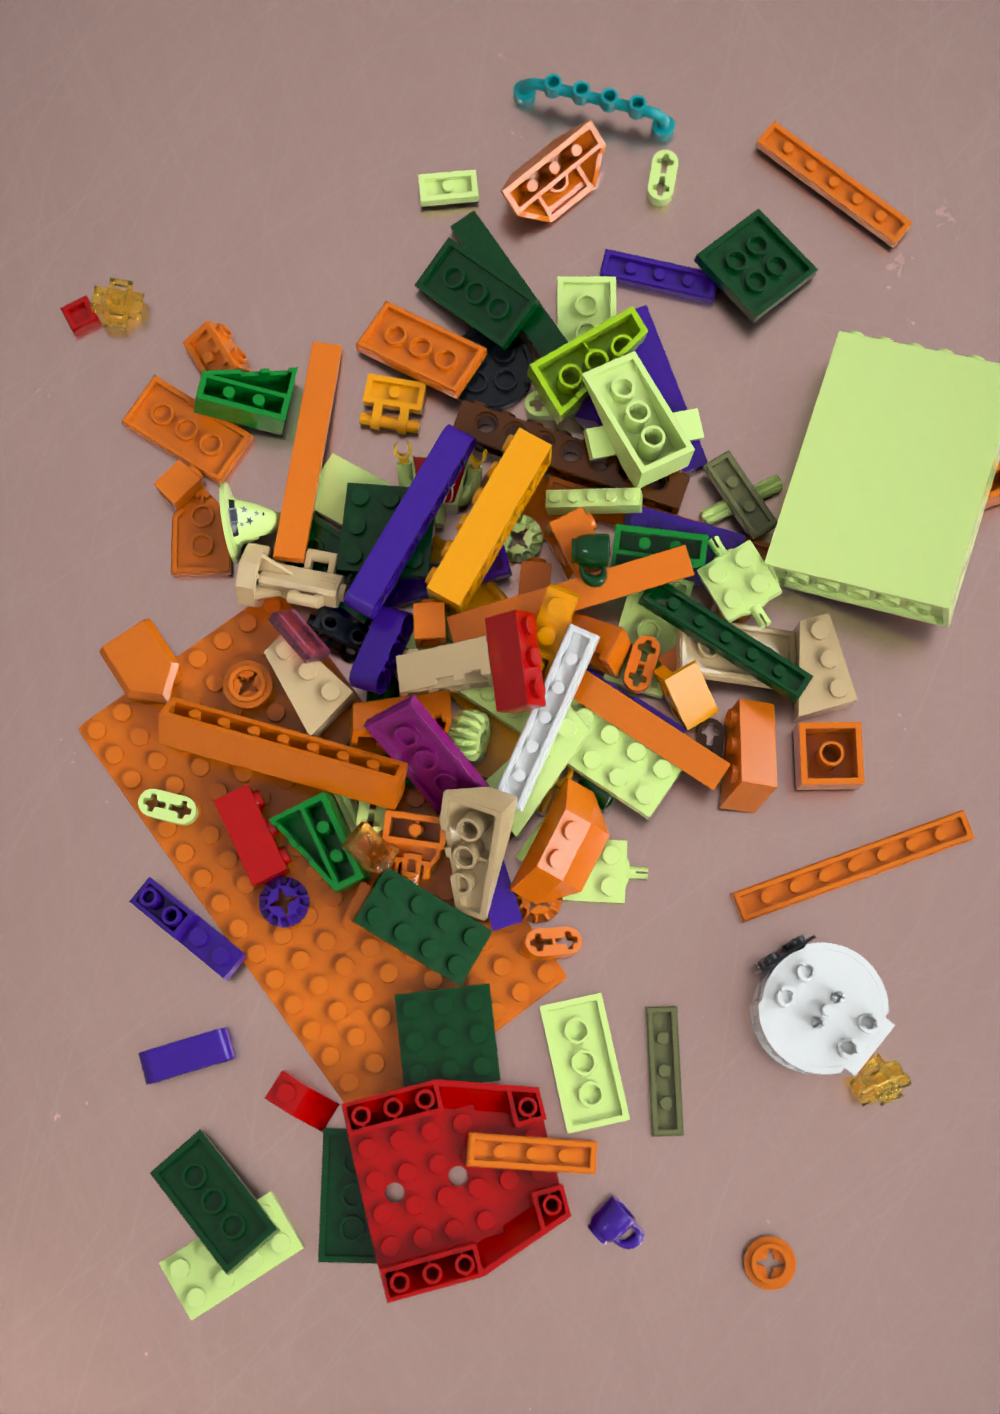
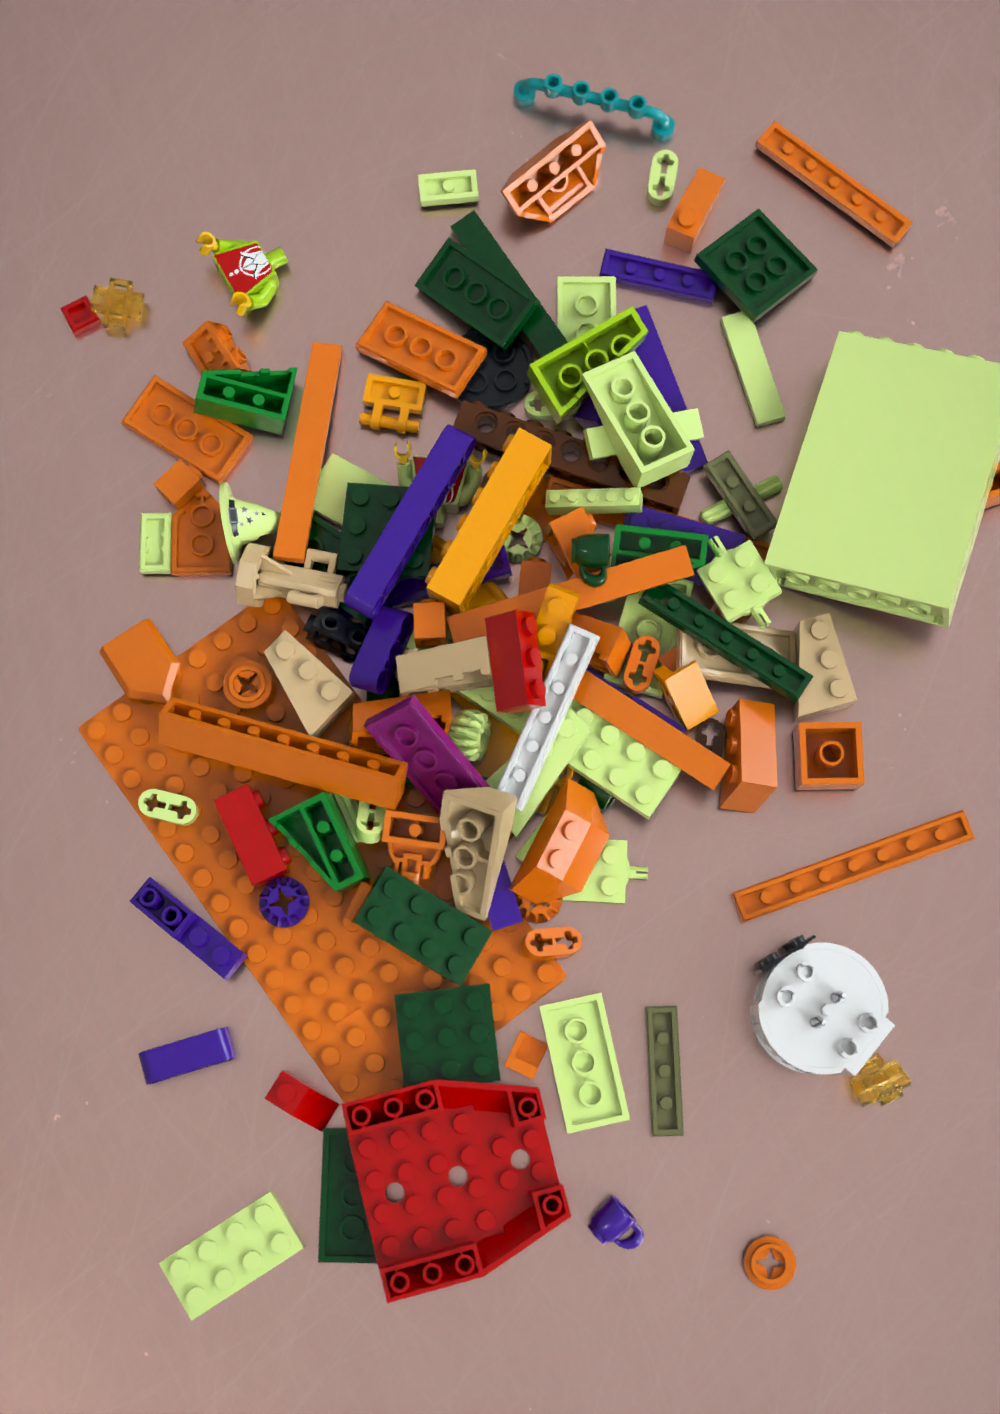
dark green plate [150,1129,280,1276] -> none
clear pink tile [268,609,331,664] -> none
clear orange bracket [341,822,400,873] -> none
orange tile [465,1133,597,1175] -> none
none -> yellowish green plate [139,513,172,574]
none -> torso [196,232,288,316]
none -> orange panel [504,1030,548,1080]
none -> orange slope [664,167,726,254]
none -> yellowish green tile [720,311,786,428]

